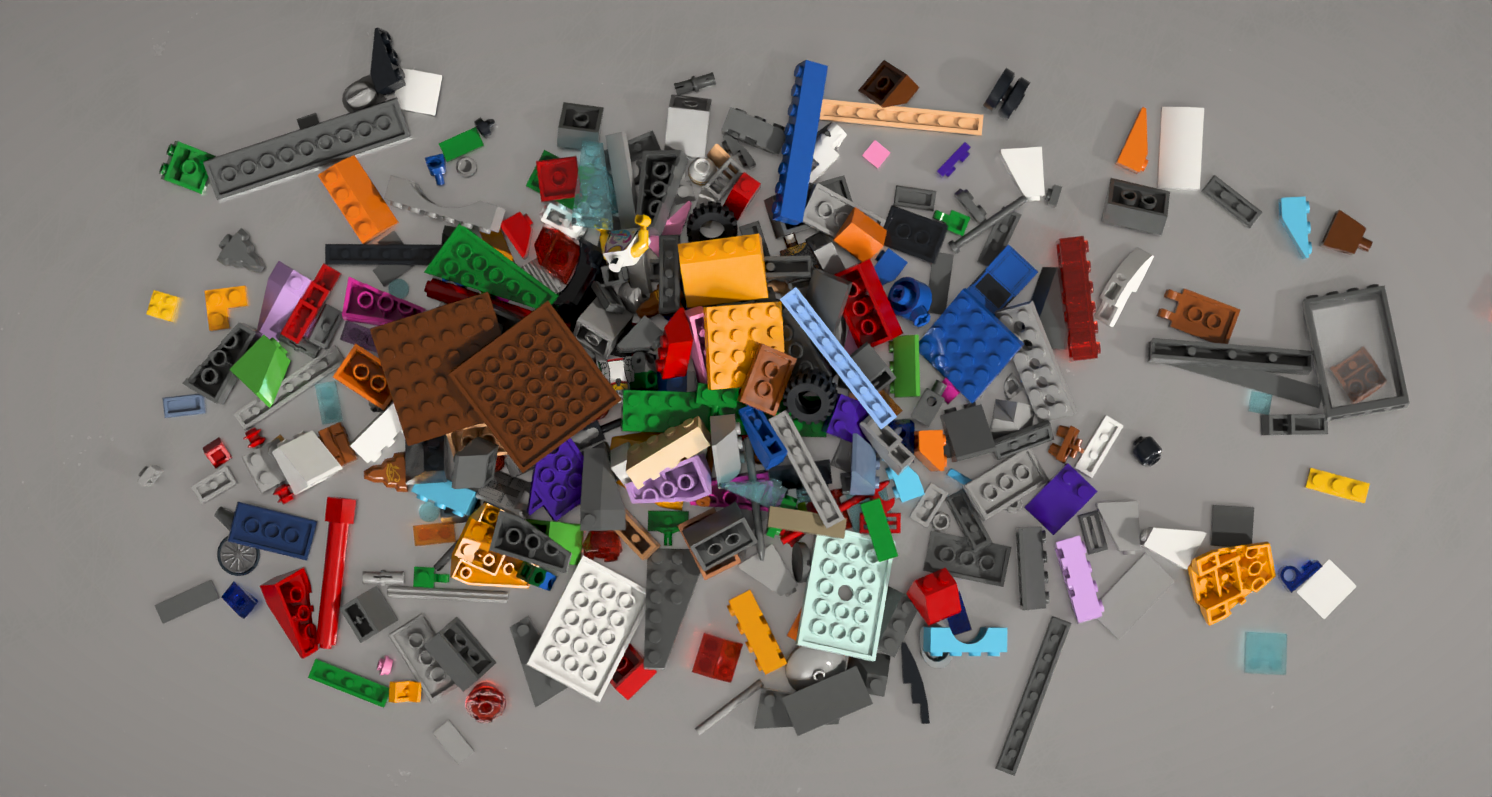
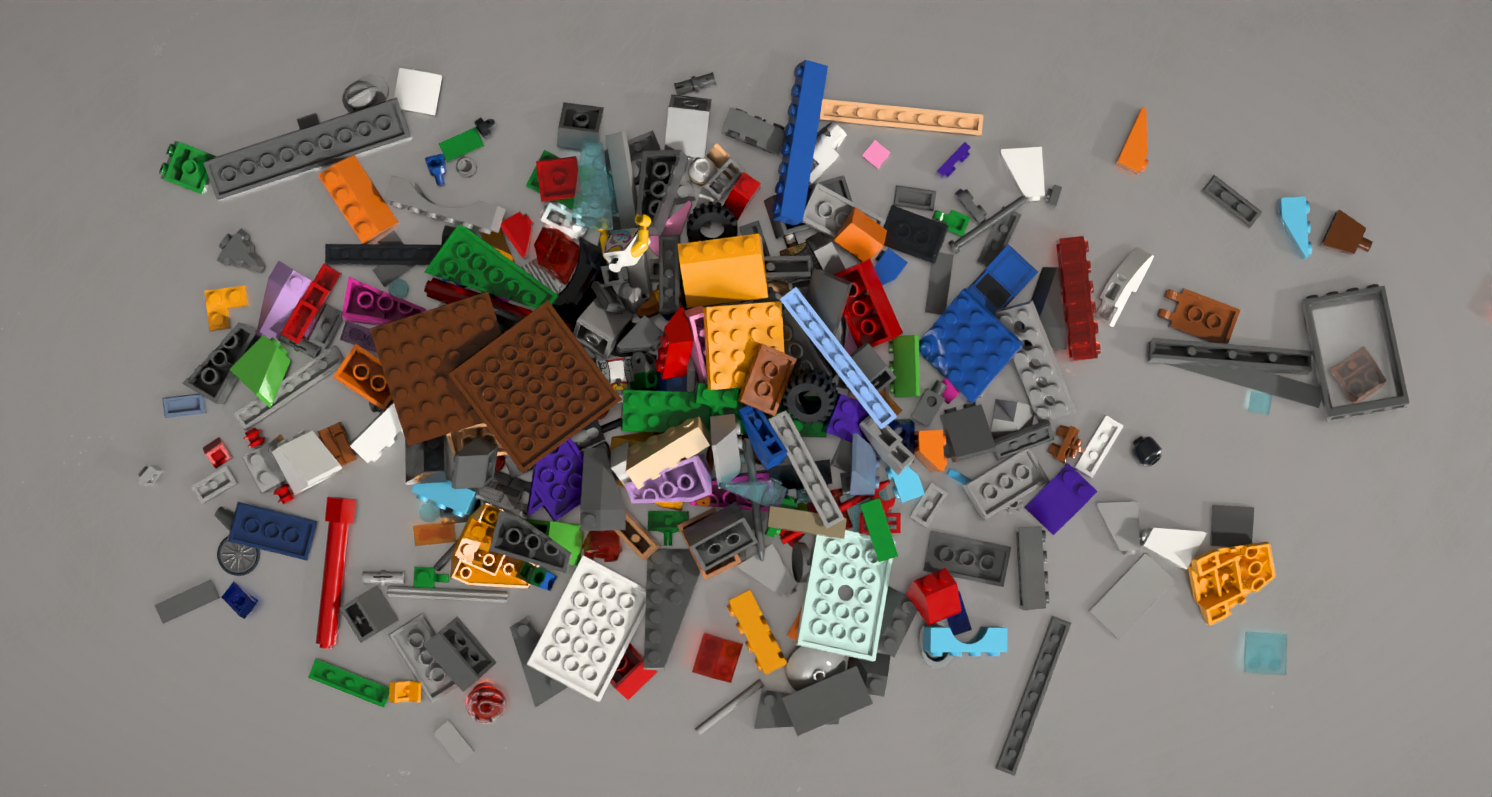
yellow piece [146,290,180,322] -> none
red wedge [260,567,318,659] -> none
clear light blue plate [315,381,343,425] -> none
dark orange rock [364,451,408,492] -> none
black slope [370,27,406,96] -> none
bright pink plate [377,655,393,676] -> none
dark grey slope [721,134,756,170] -> none
reddish brown slope [858,60,919,108] -> none
blue piece [888,277,932,327] -> none
black slope [901,642,930,724] -> none
light grey plate [931,511,951,531] -> none
dark grey tile [945,489,992,552] -> none
black wheel [983,68,1030,120] -> none
light grey tile [1004,372,1024,401] -> none
lavender wedge [1054,535,1104,624] -> none
dark grey tile [1077,510,1108,555] -> none
dark grey slope [1102,178,1170,235] -> none
white slope [1157,107,1204,190] -> none
dark grey slope [1262,414,1328,435] -> none
clear blue plate [1277,560,1323,593] -> none
white sticker [1297,559,1357,619] -> none
yellow plate [1305,468,1370,503] -> none

